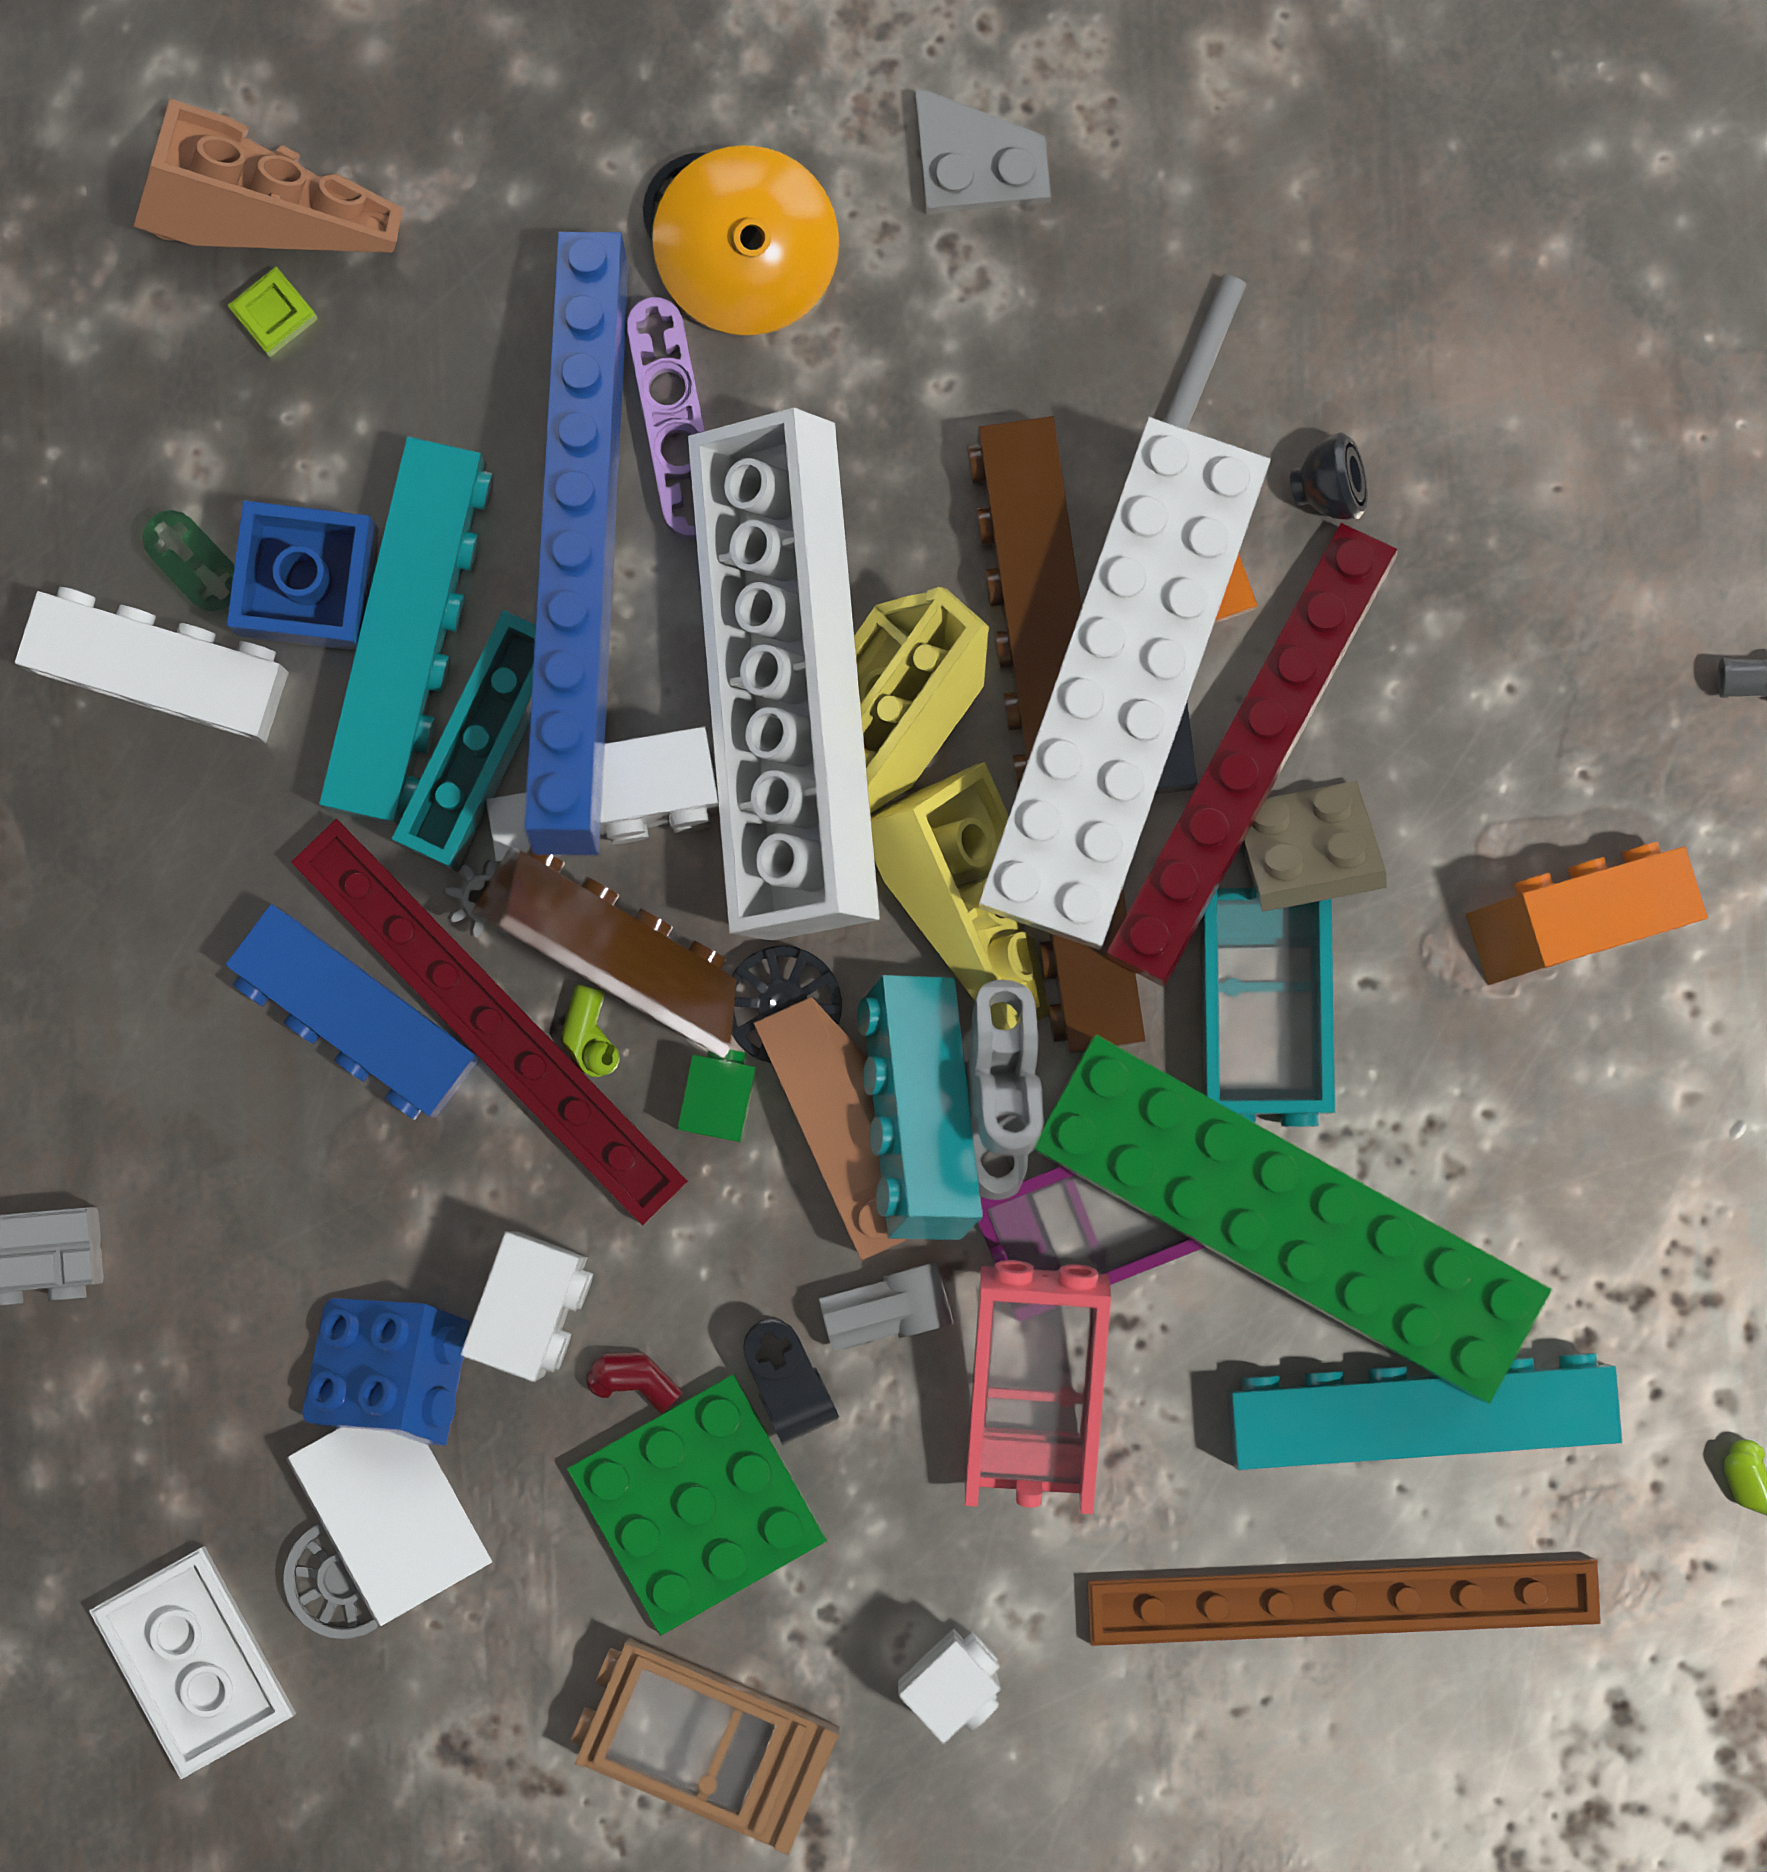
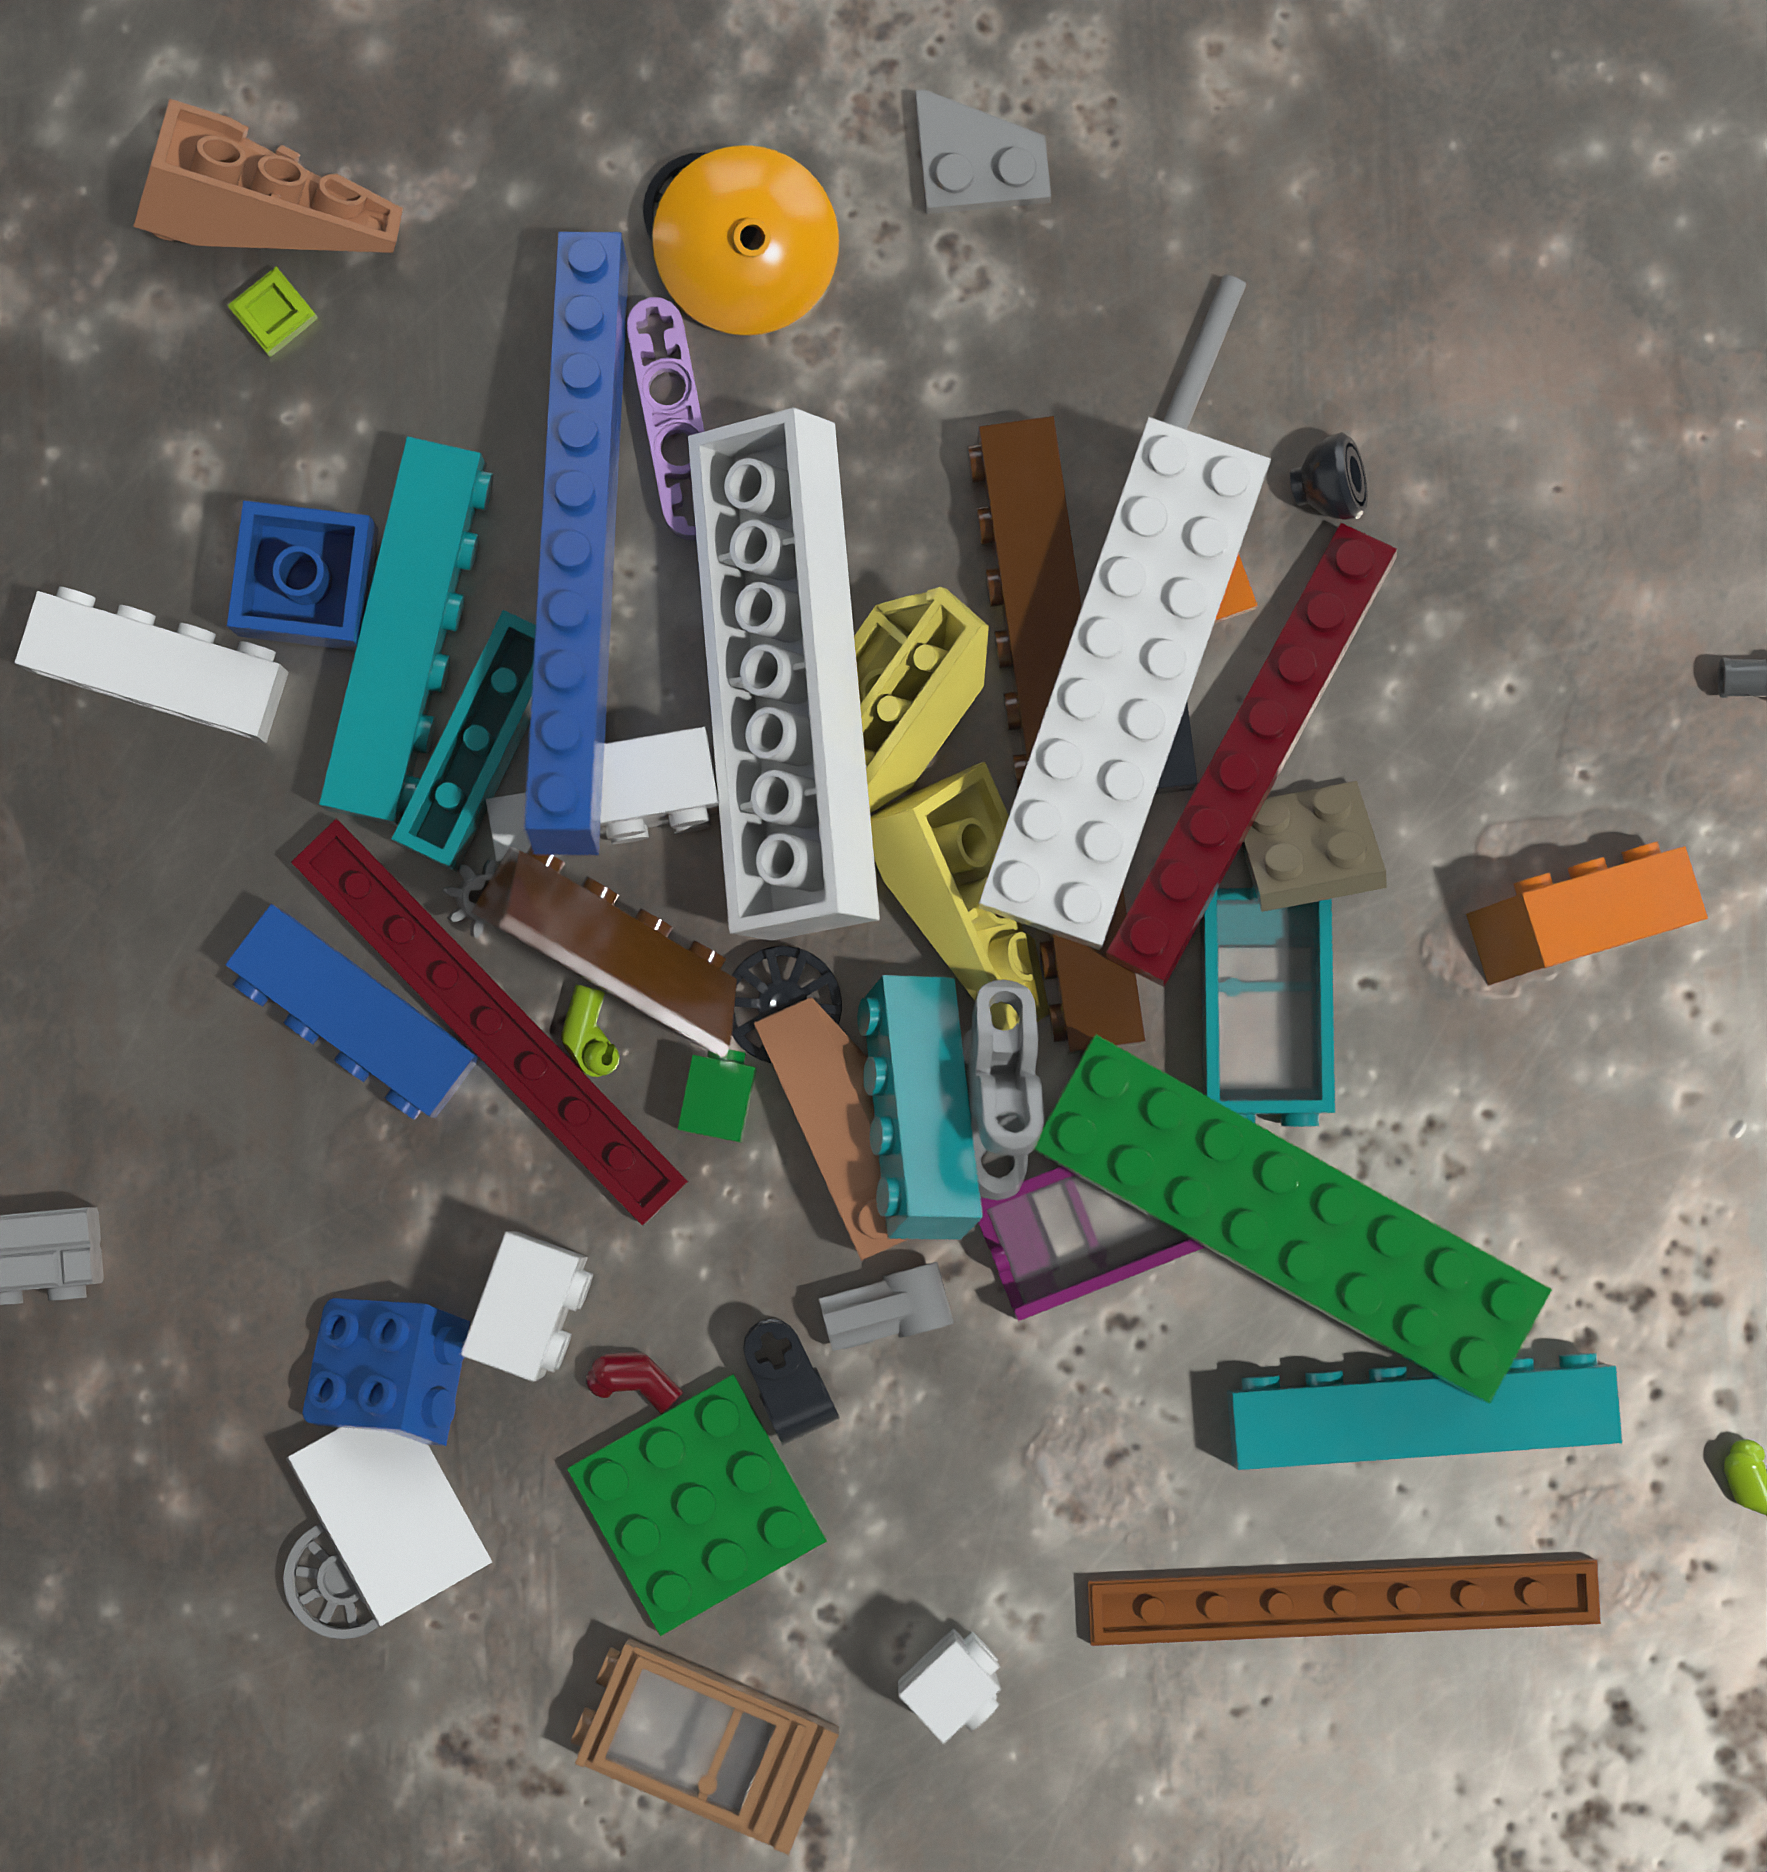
white tile [89,1546,296,1779] -> none
clear green beam [142,510,235,616] -> none
door [965,1260,1111,1514] -> none

